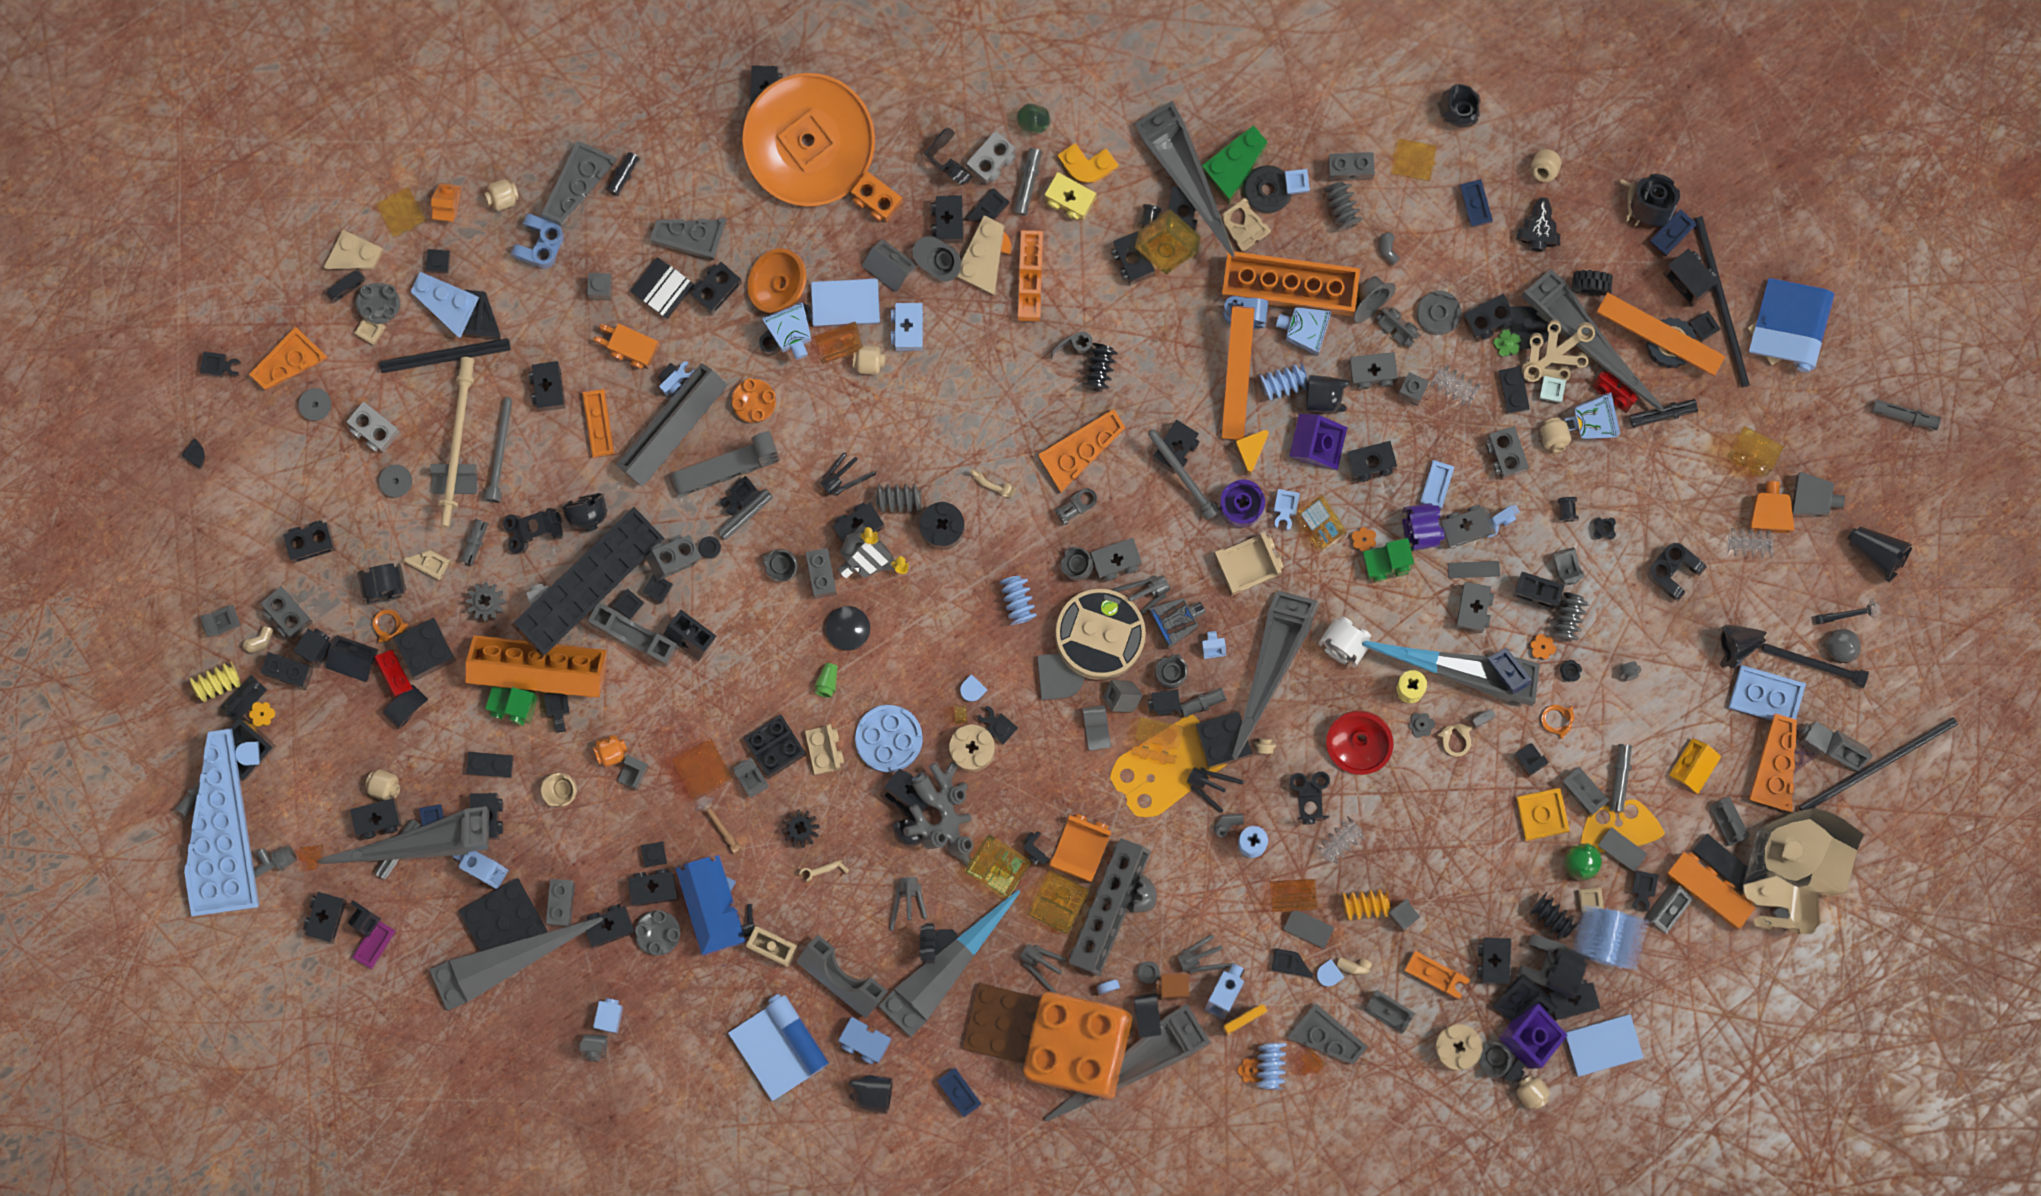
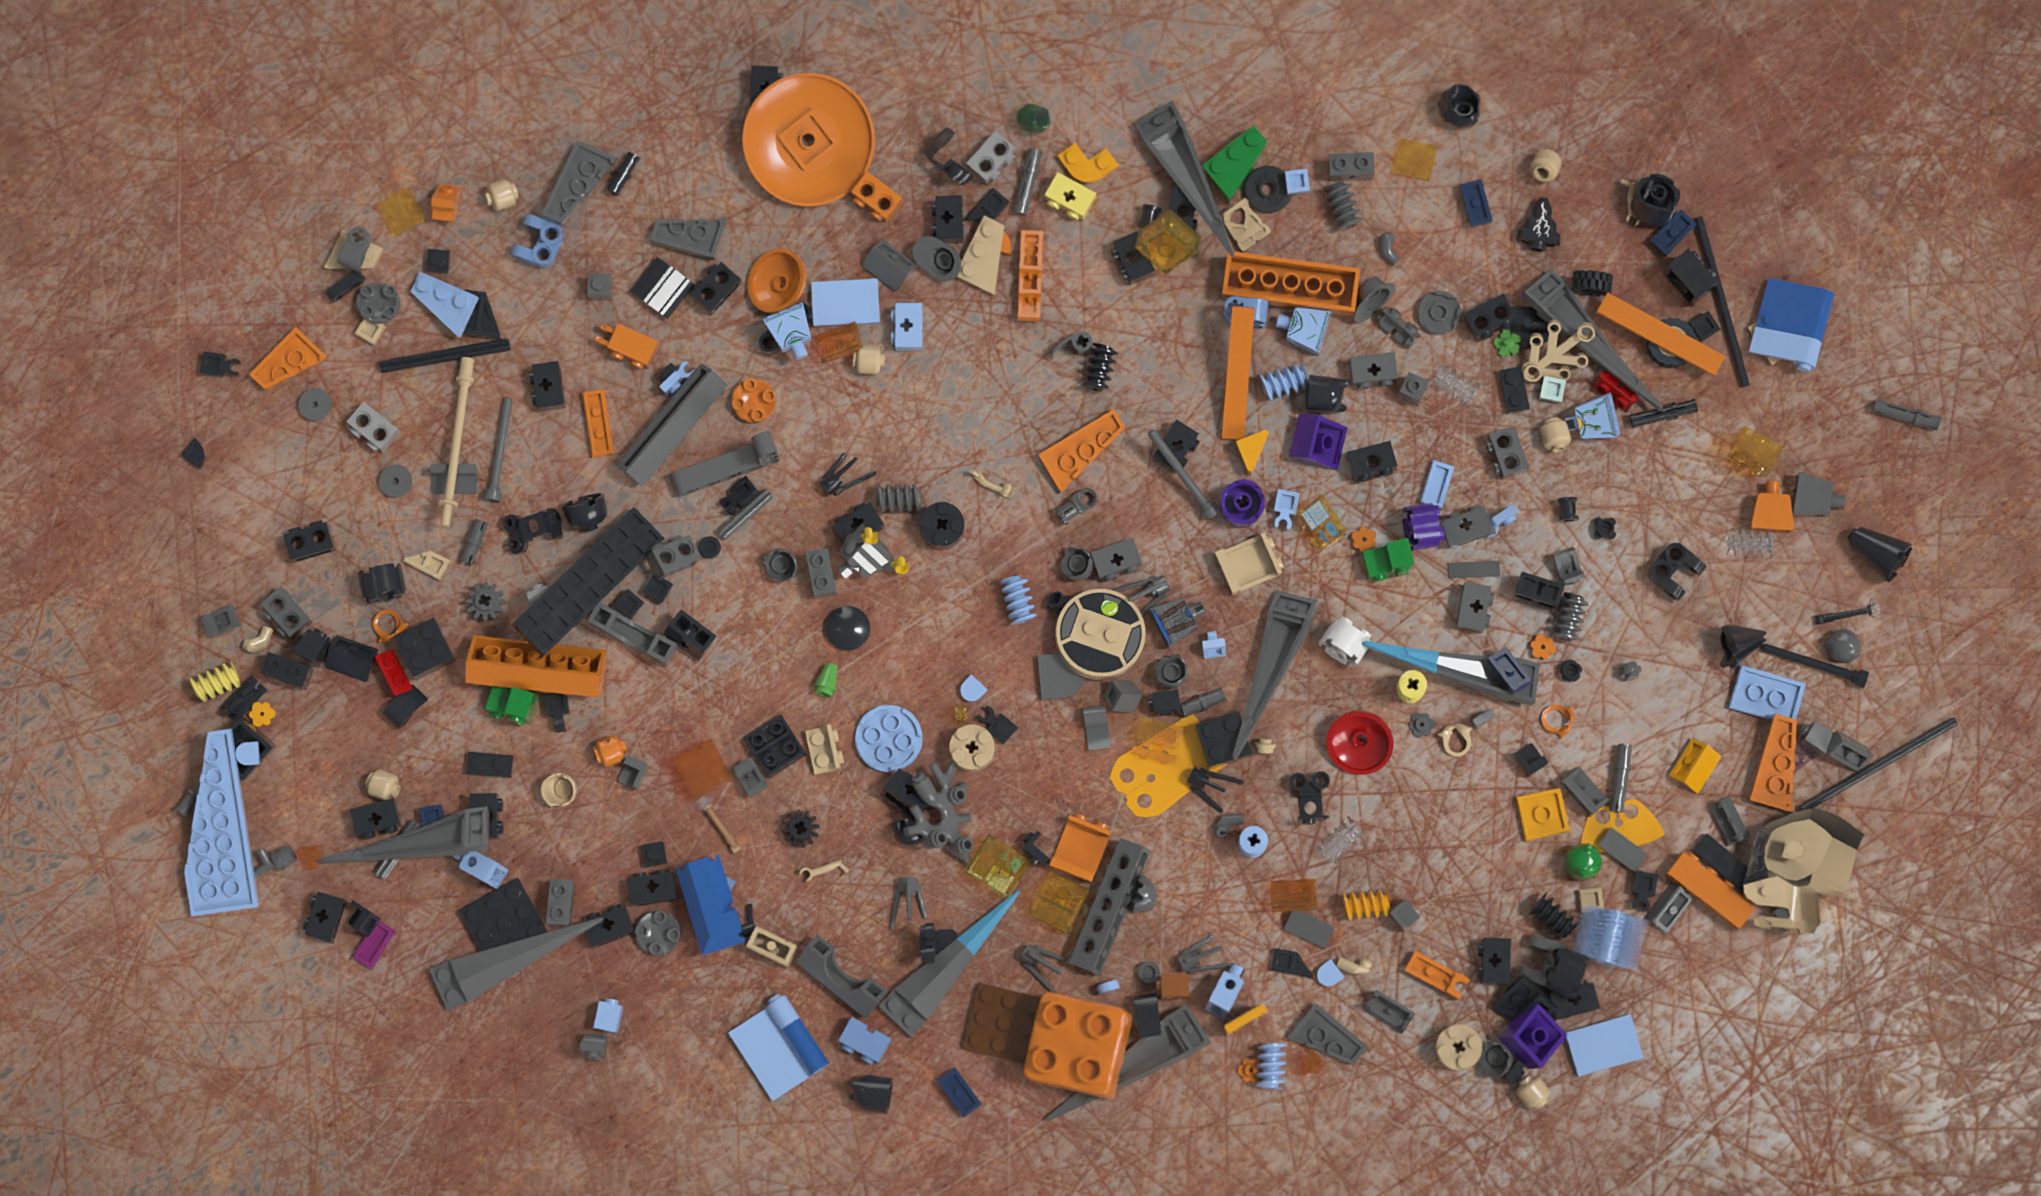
none -> dark grey piece [337,226,371,272]
none -> black plate [1047,591,1071,614]

